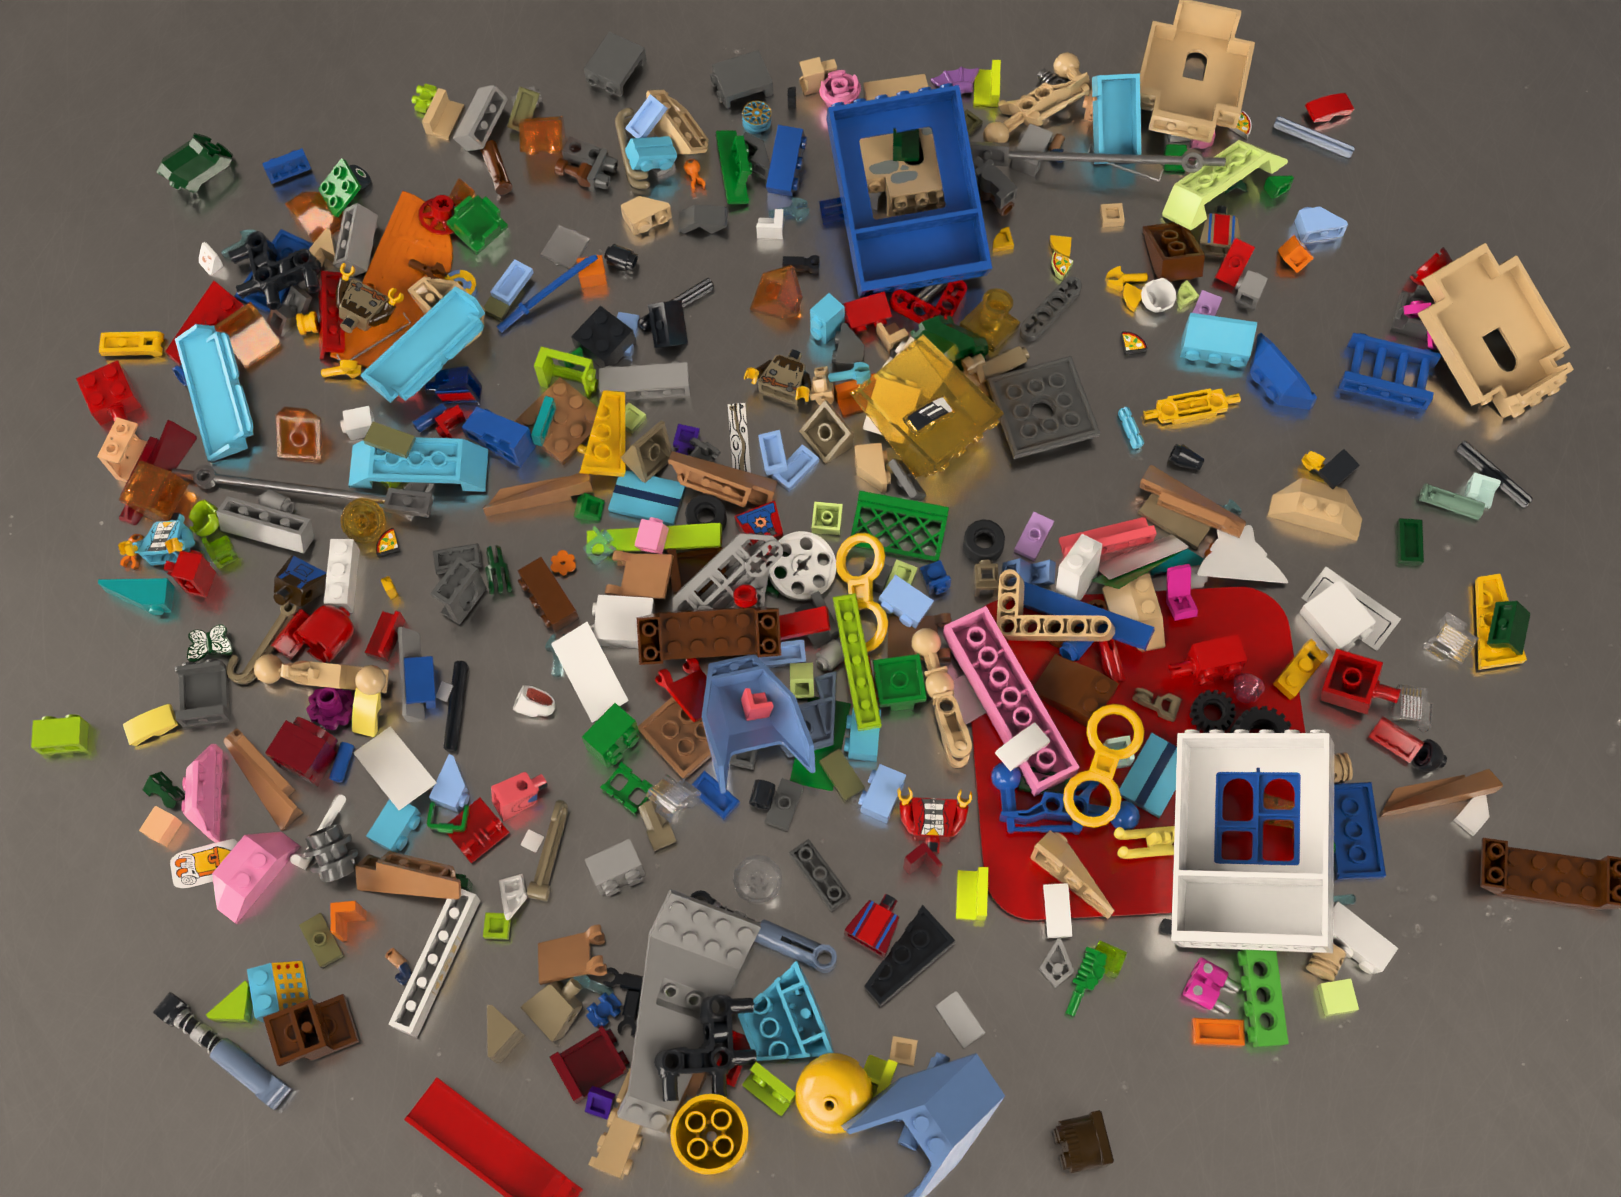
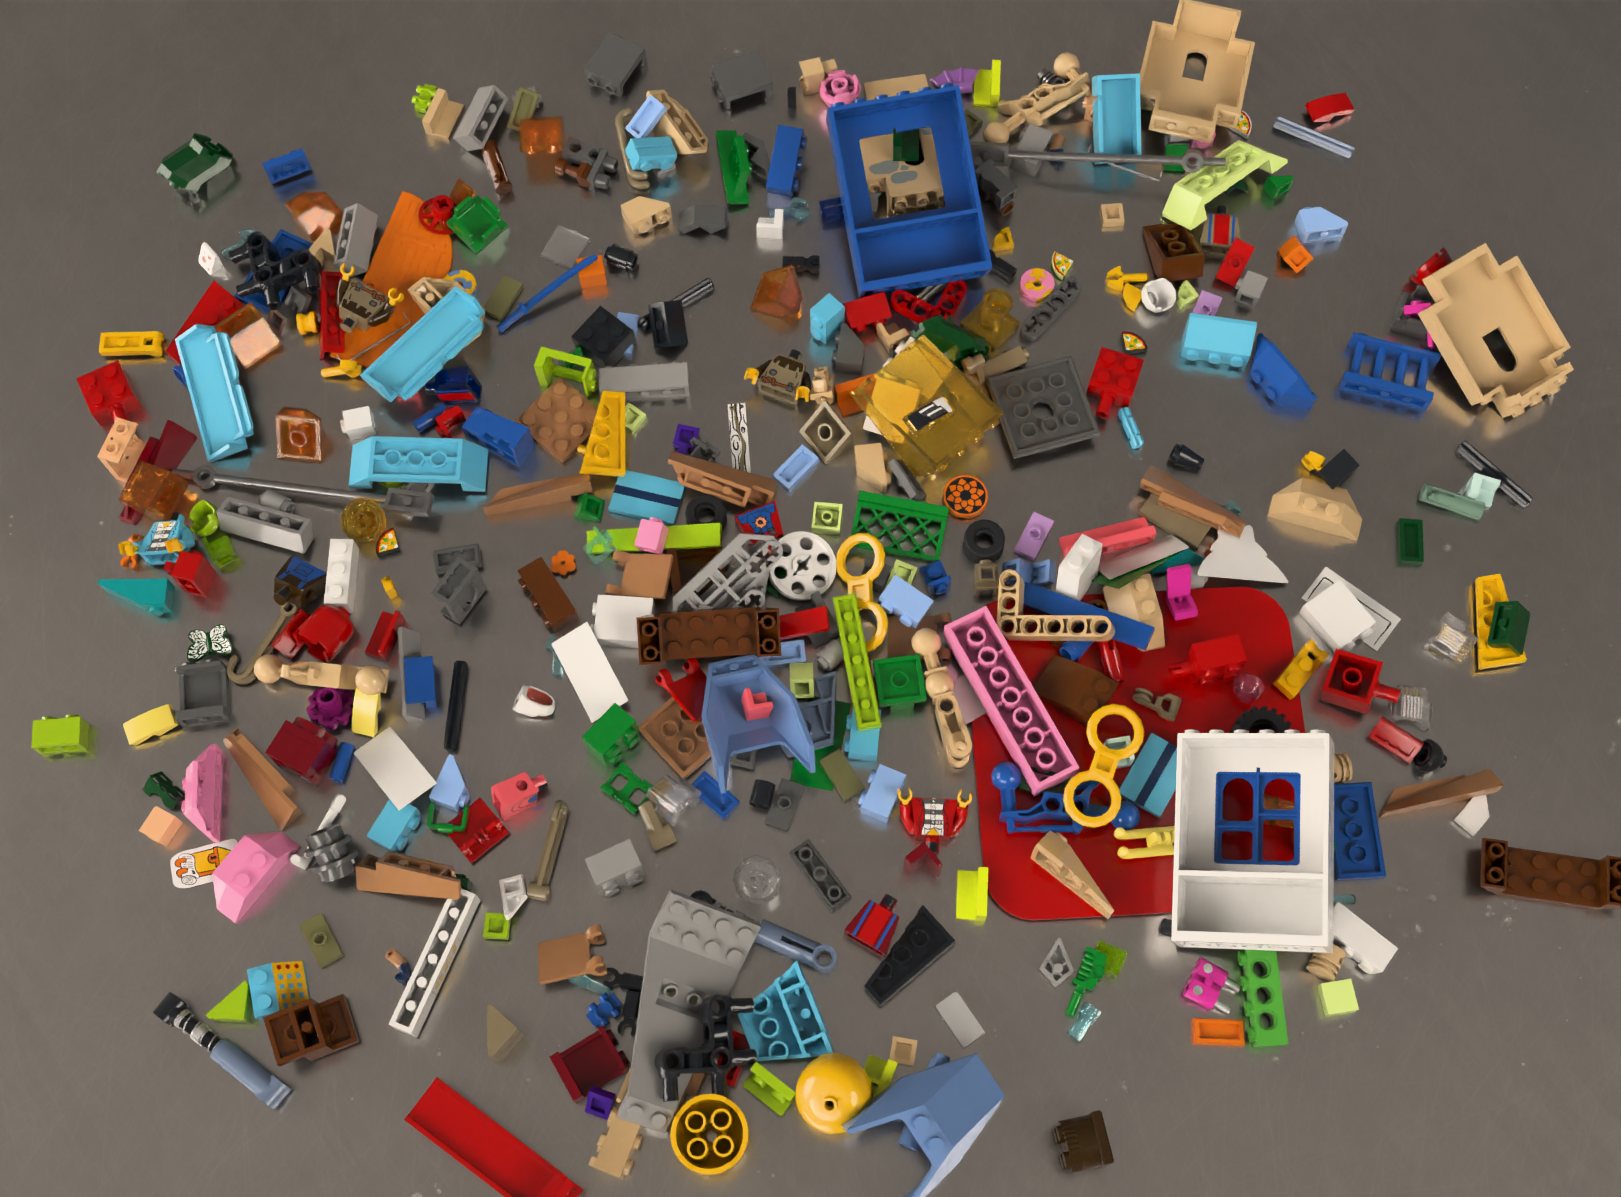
green plate [318,159,371,218] -> none
orange panel [330,901,367,942] -> none
olive tile [363,422,416,459] -> none
reddish brown bar [408,259,447,279] -> none
white sticker [436,681,453,702] -> none
dark green arm [485,545,512,594] -> none
light blue tile [490,259,534,306] -> none
white sticker [520,830,544,853] -> none
dark tan torso [520,978,582,1042] -> none
teal tile [531,396,556,447] -> none
dark tan slope [621,421,672,483] -> none
orange arm [684,159,706,193] -> none
red tile [733,585,758,608] -> none
medium azure wheel [742,101,772,134] -> none
light blue tile [758,430,788,476] -> none
medium azure bar [828,362,871,384] -> none
white slope [995,723,1051,771] -> none
white slope [1043,883,1072,938] -> none
yellow tile [1050,235,1072,258] -> none
yellow piece [1143,388,1241,425] -> none
black tyre [1189,689,1236,733] -> none
none -> tile [943,475,988,519]
none -> black bar [989,249,1017,282]
none -> piece [1019,268,1055,303]
none -> clear light blue pin [1067,1002,1101,1041]
none -> red brick [1086,347,1144,419]

